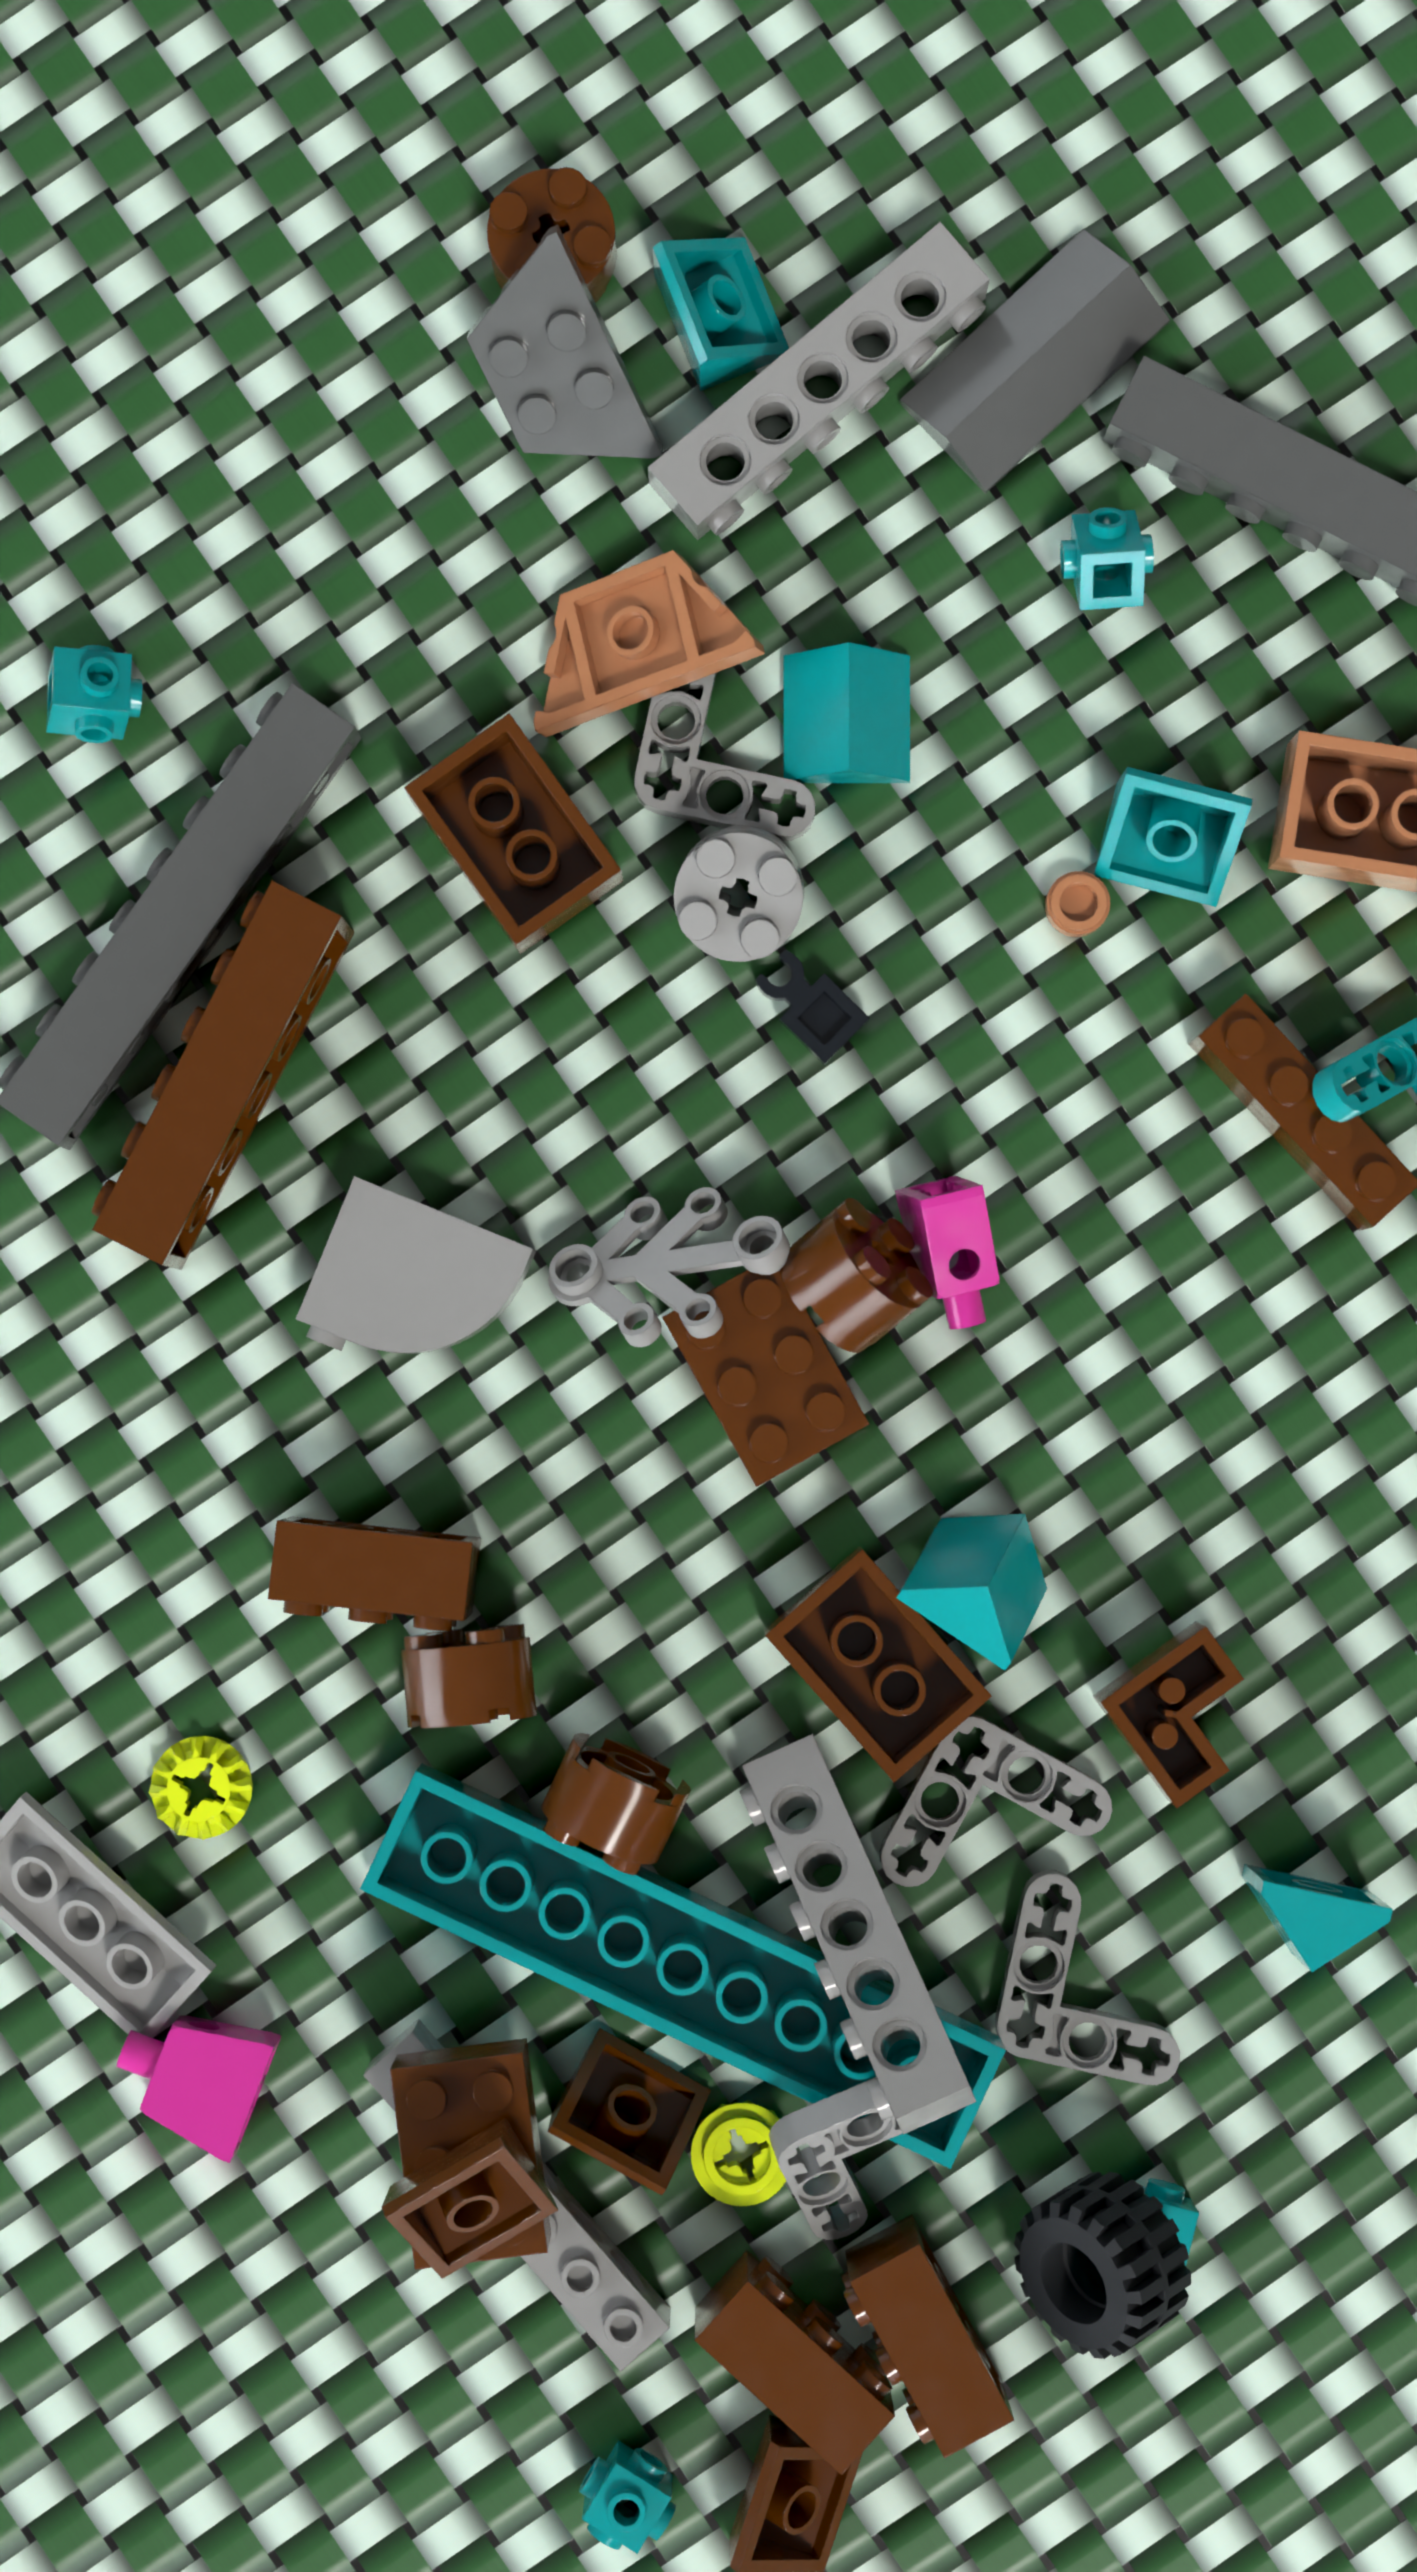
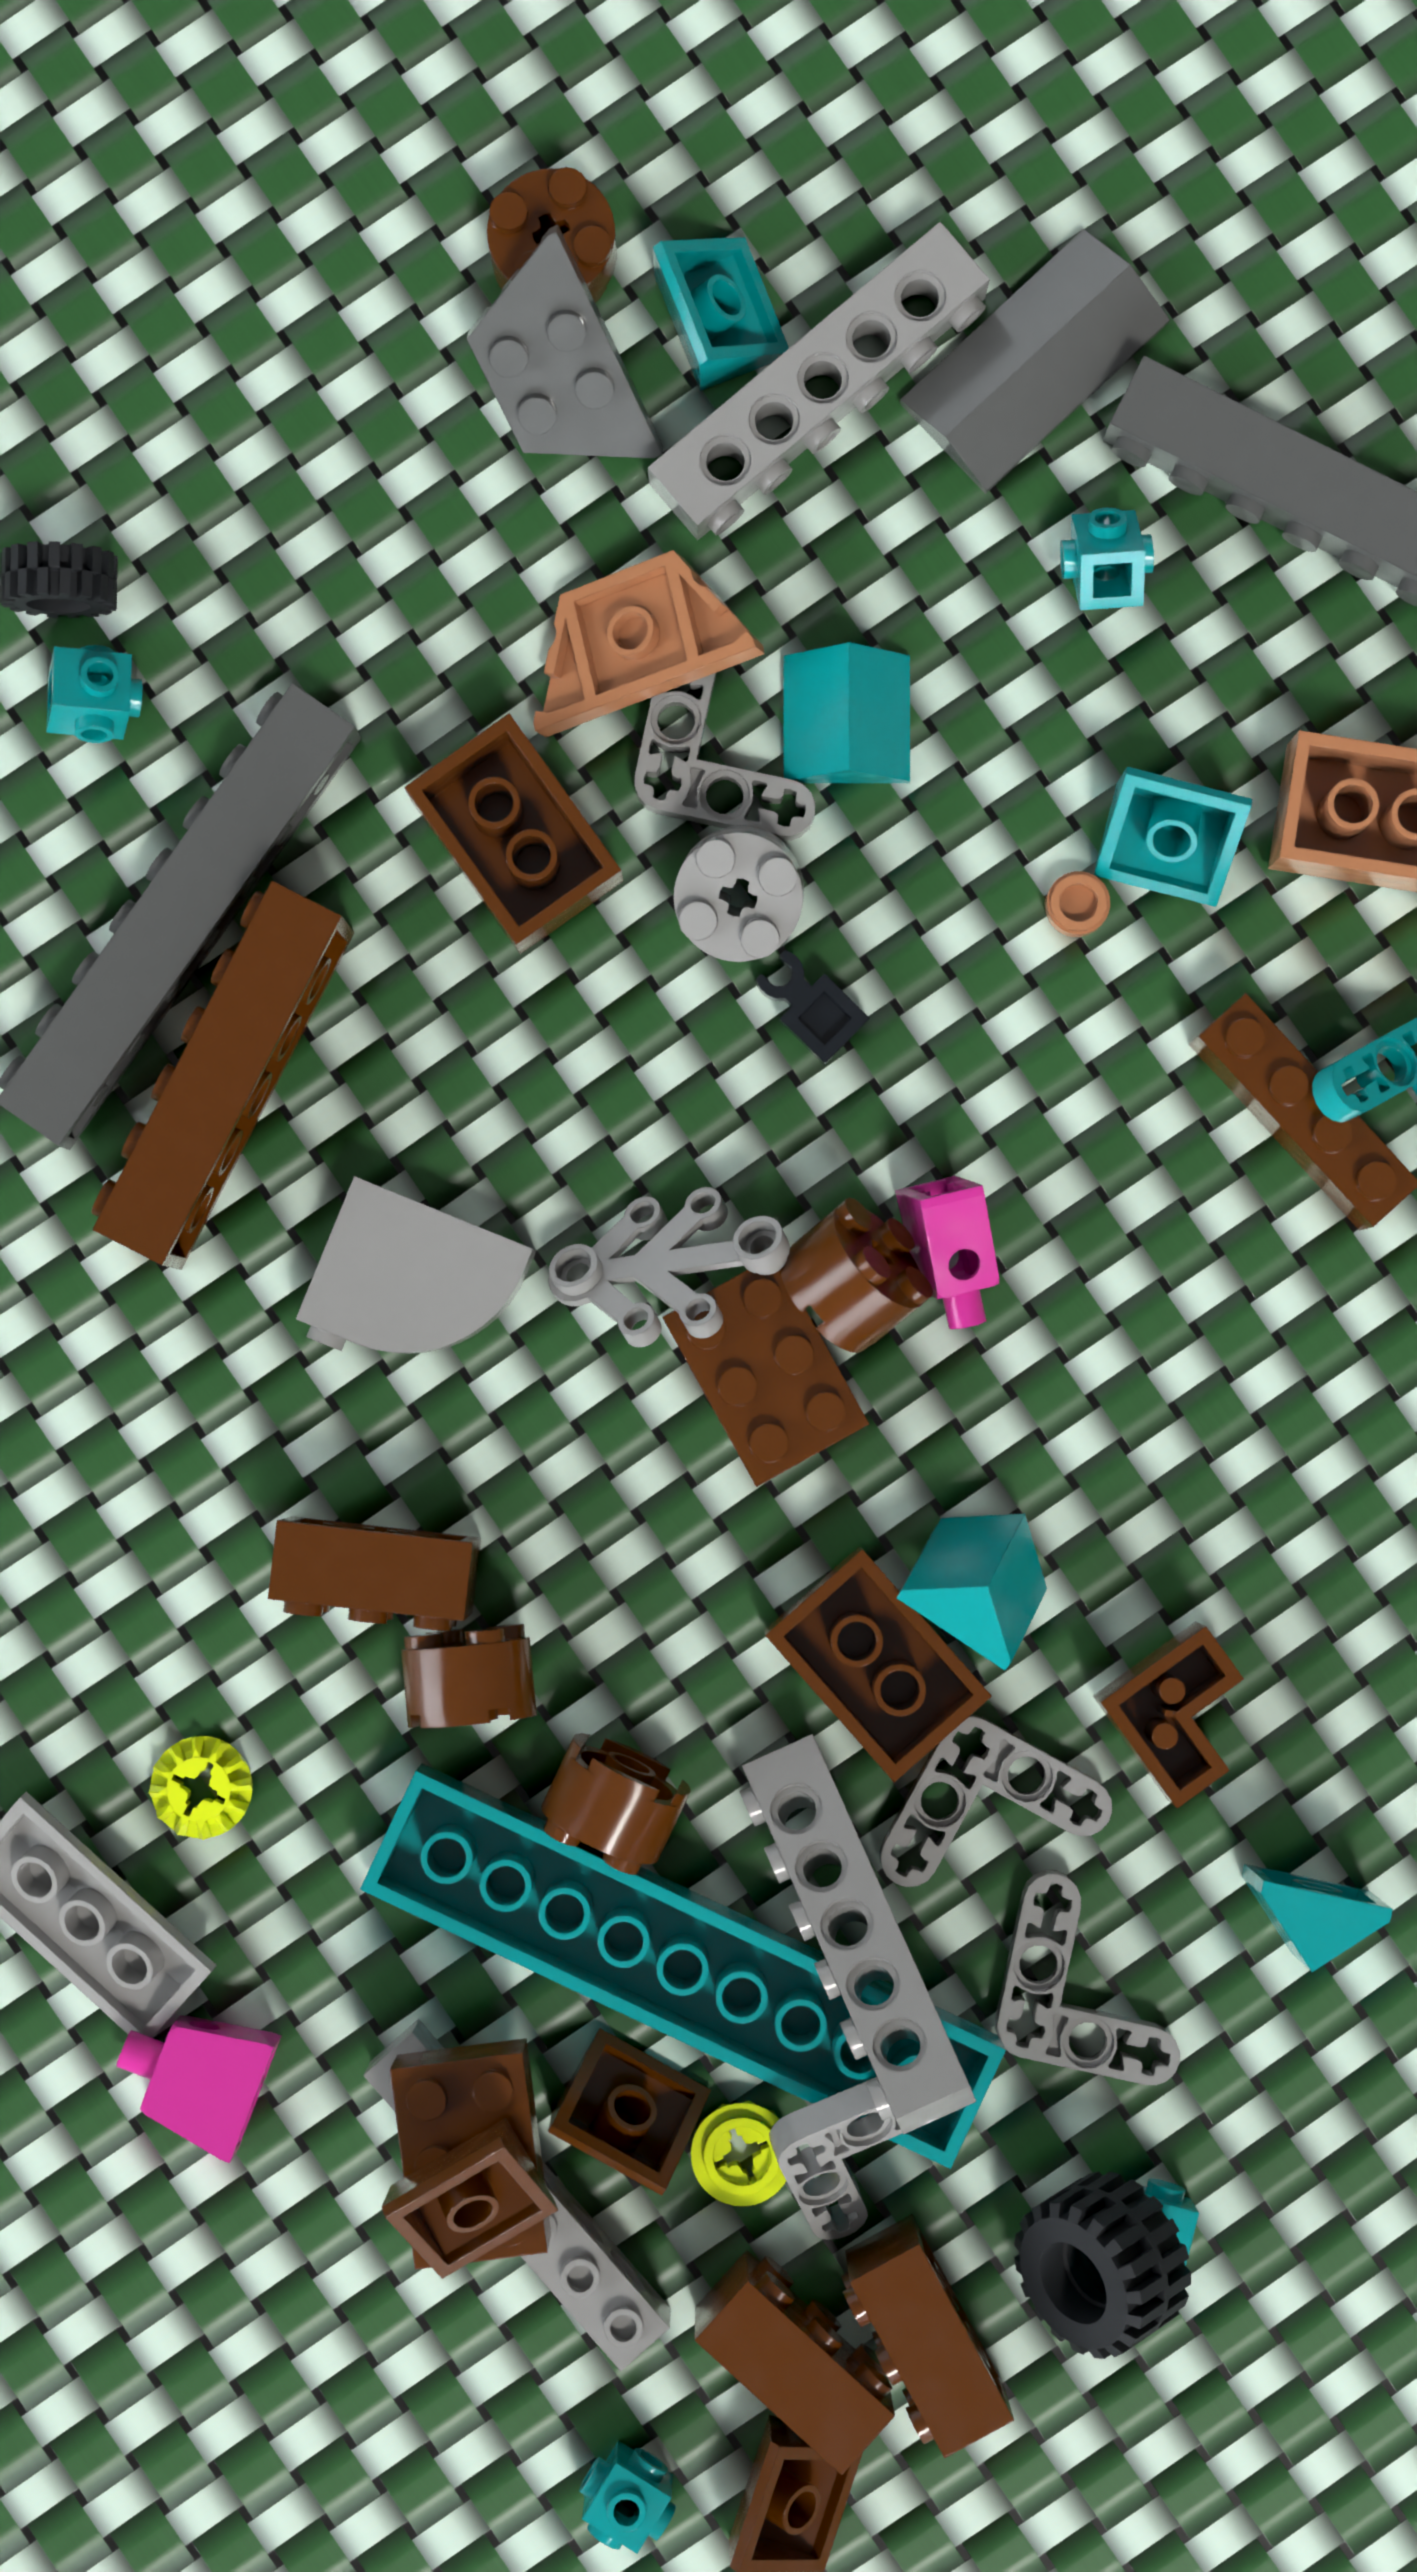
none -> black tyre [0,541,118,618]

